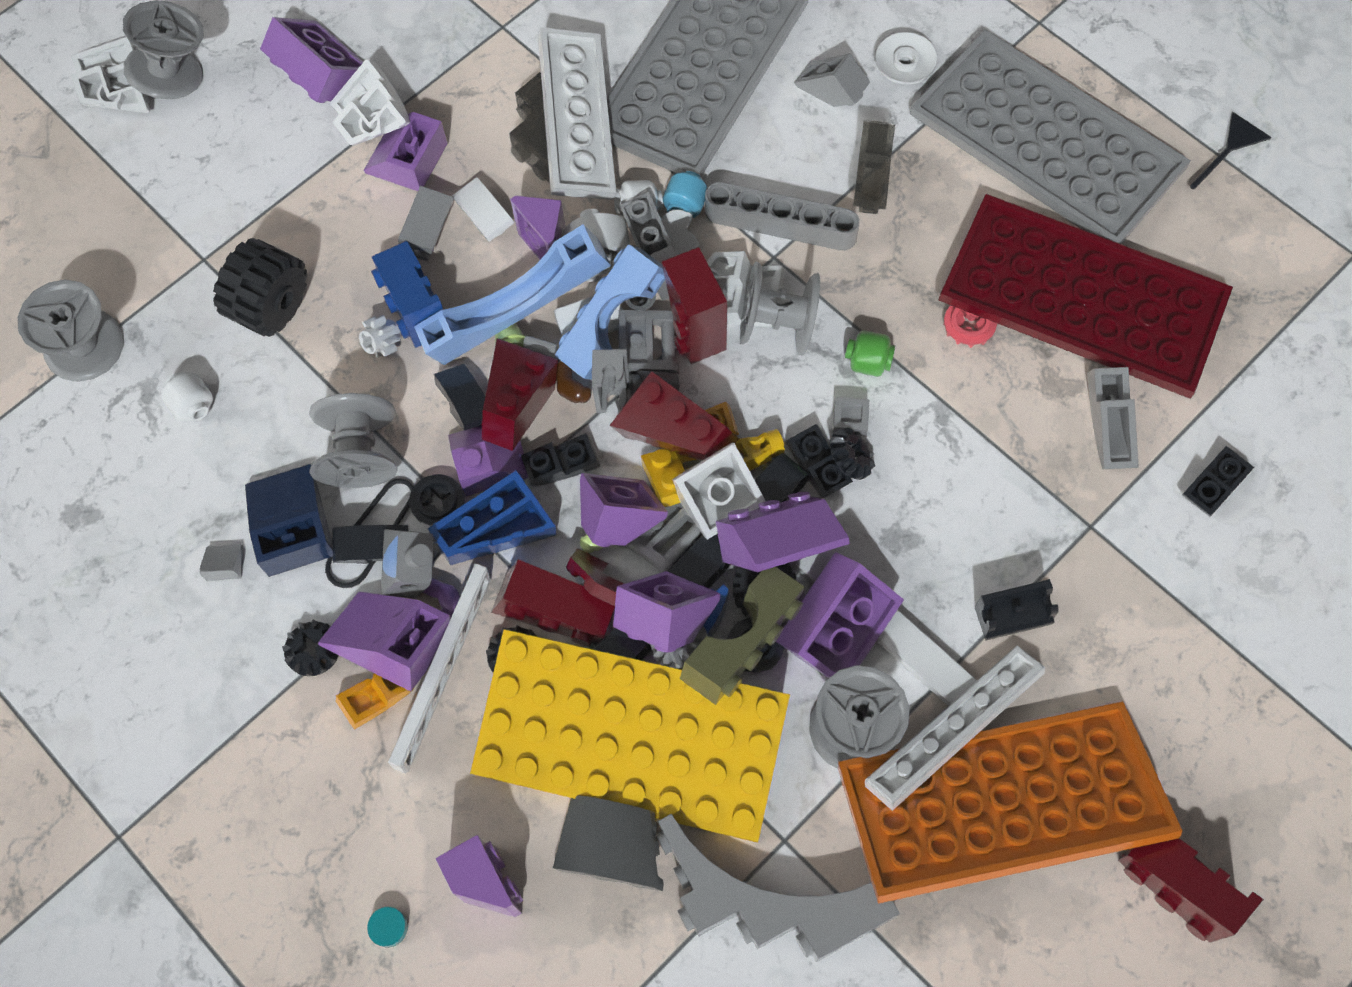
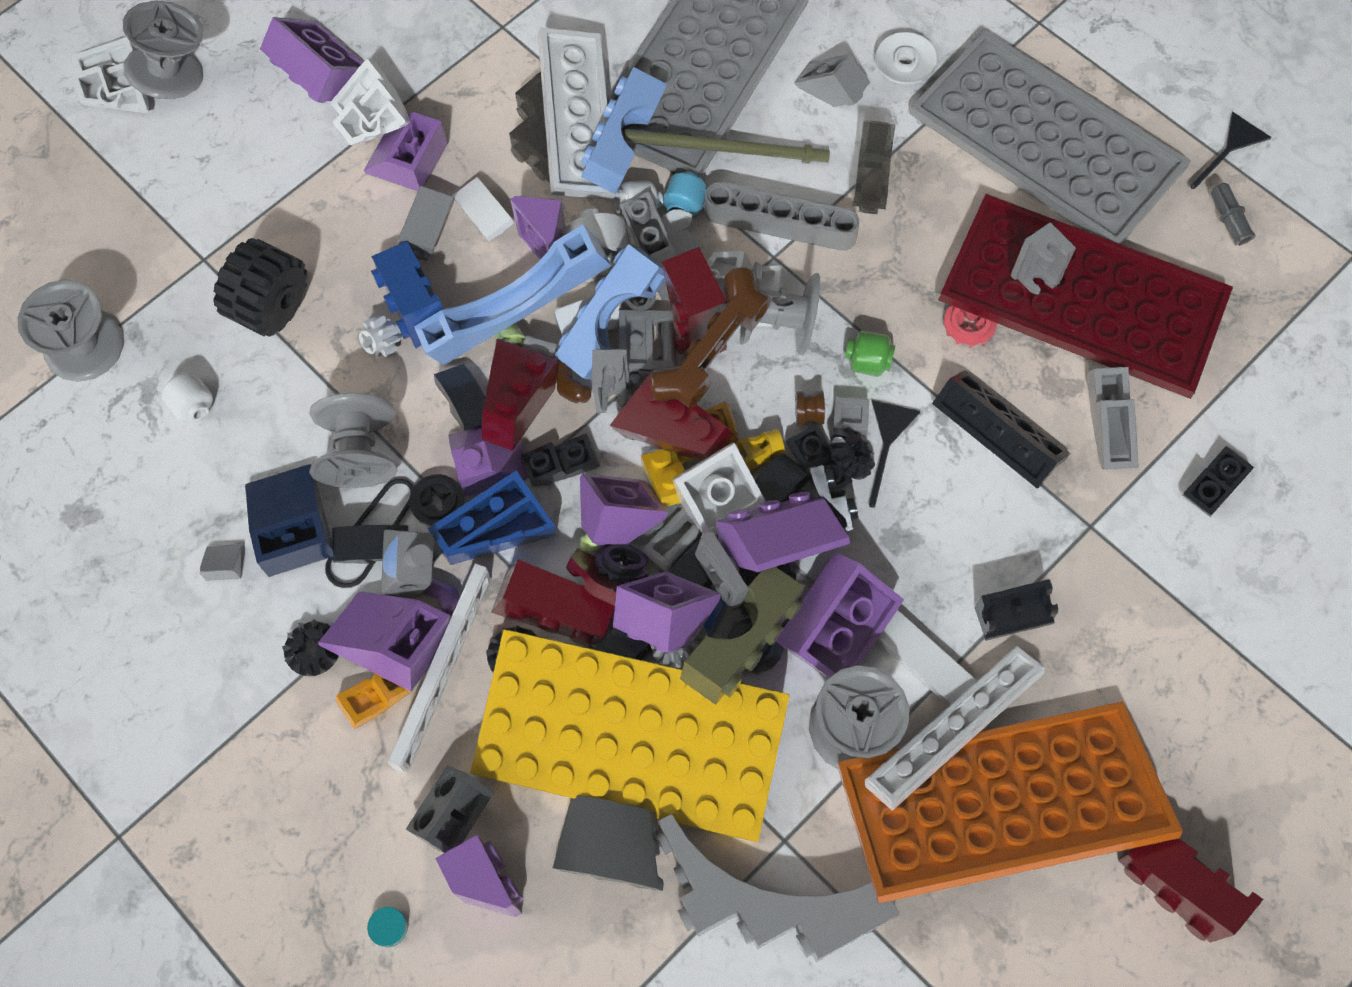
none -> dark grey brick [406,765,494,853]
none -> light blue arch [581,67,667,194]
none -> black gear [594,544,652,584]
none -> olive bar [624,129,830,164]
none -> reddish brown plate [649,267,772,409]
none -> light grey plate [695,531,749,611]
none -> reddish brown wheel [795,391,825,425]
none -> slope [809,459,859,531]
none -> black piece [869,400,921,508]
none -> black fence [932,370,1070,489]
none -> light grey hinge [1011,222,1076,295]
none -> dark grey axle [1211,183,1256,246]

